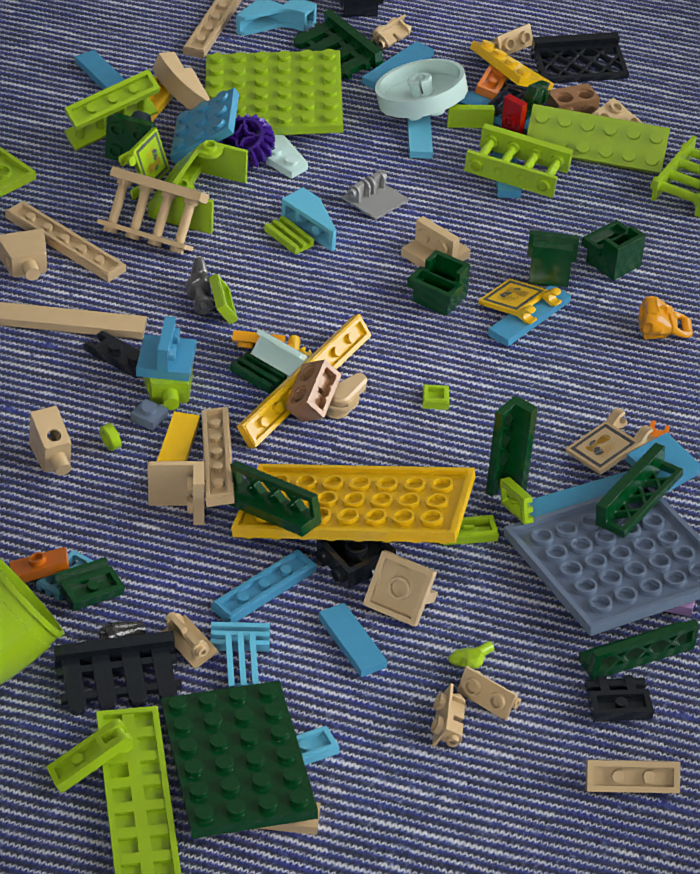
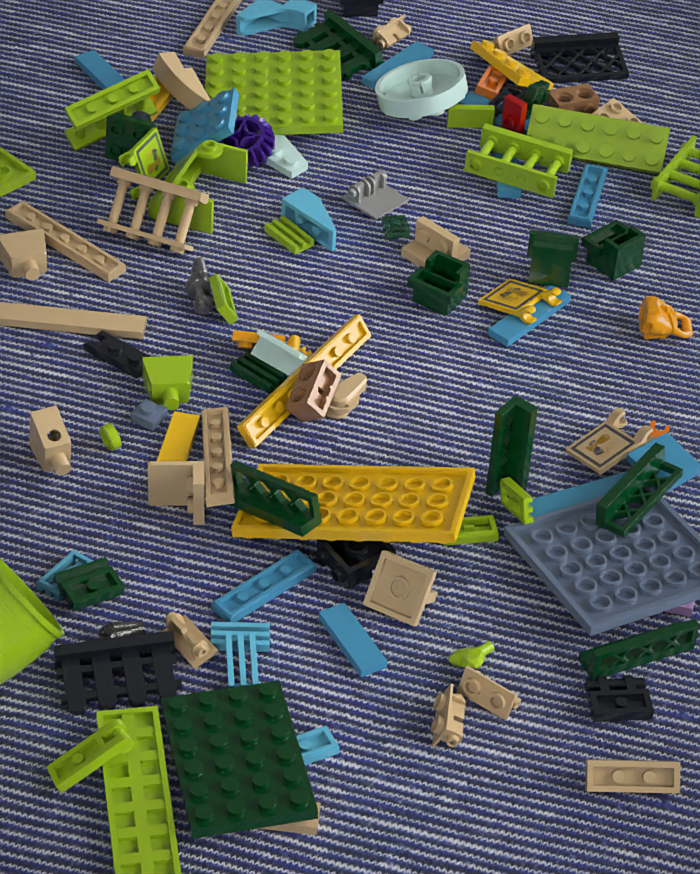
orange plate [10,547,70,583] -> none
dark azure bracket [136,316,197,382] -> none
medium azure tile [407,115,433,159] -> none
lime tile [422,384,449,410] -> none
none -> clear green plate [381,215,410,239]
none -> dark azure tile [567,164,608,228]

